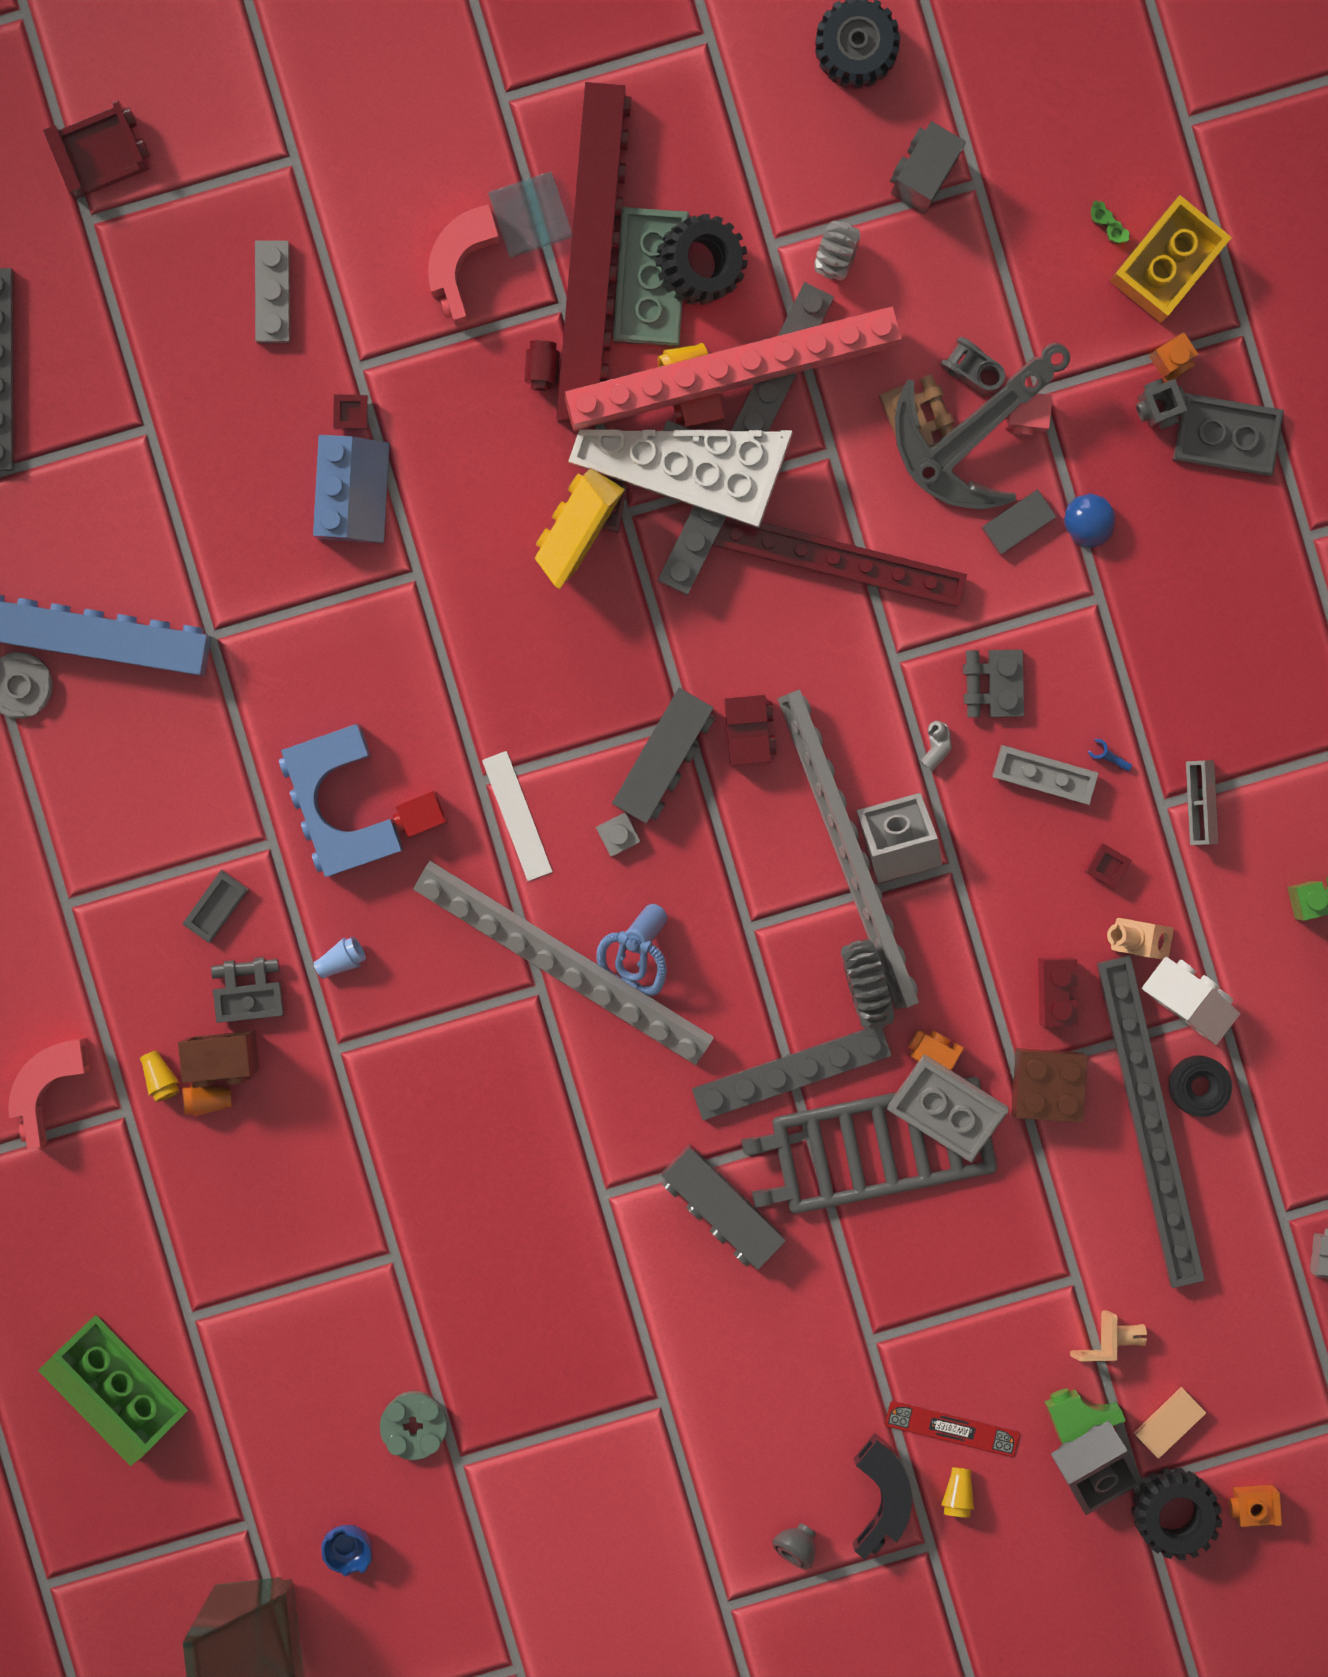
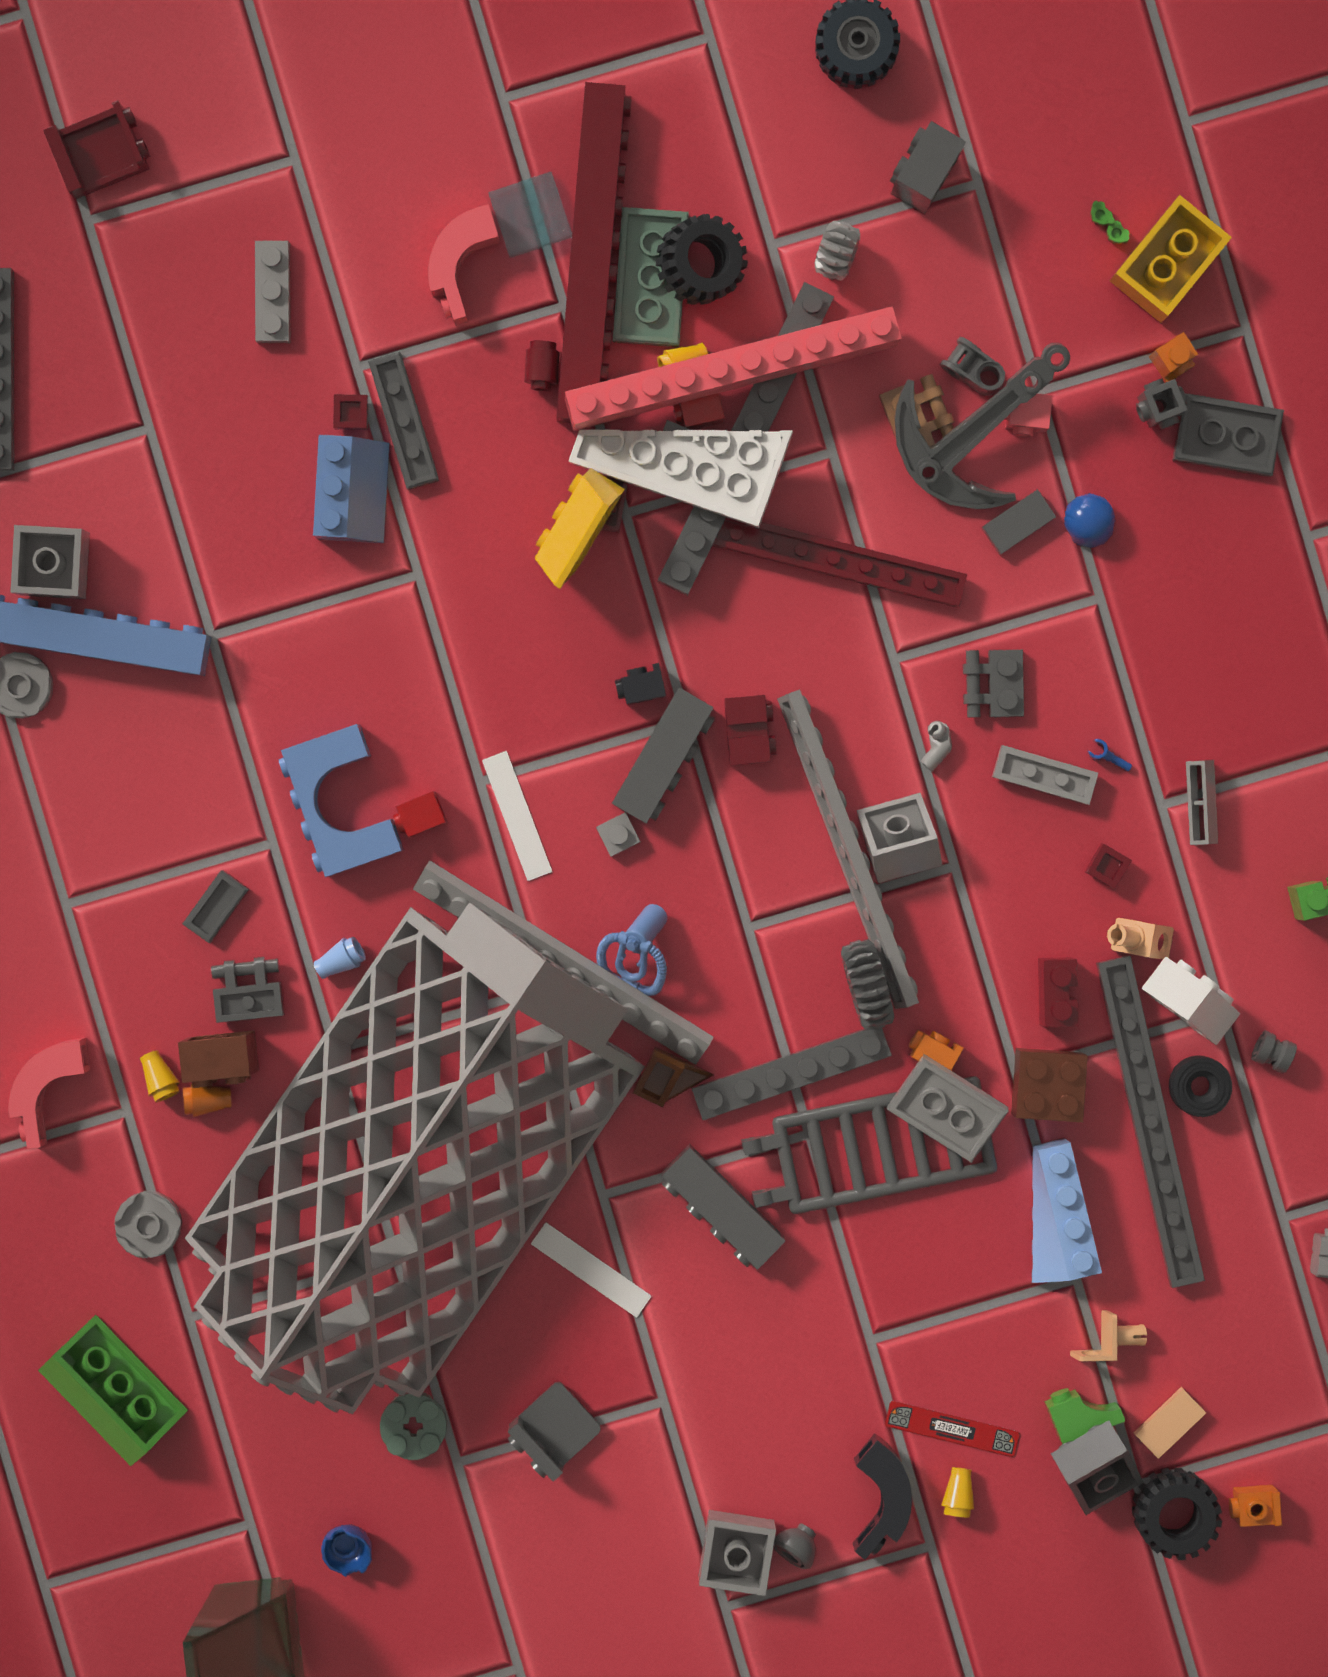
none -> light grey brick [10,525,90,599]
none -> light grey tile [114,1191,182,1258]
none -> light grey panel [185,902,645,1414]
none -> dark grey tile [368,351,440,490]
none -> dark grey bracket [508,1382,601,1481]
none -> white sticker [531,1223,652,1318]
none -> black brick [615,663,666,705]
none -> reddish brown slope [633,1046,714,1107]
none -> light grey brick [698,1510,776,1596]
none -> light blue wedge [1032,1138,1102,1283]
none -> dark grey wheel [1251,1030,1297,1074]

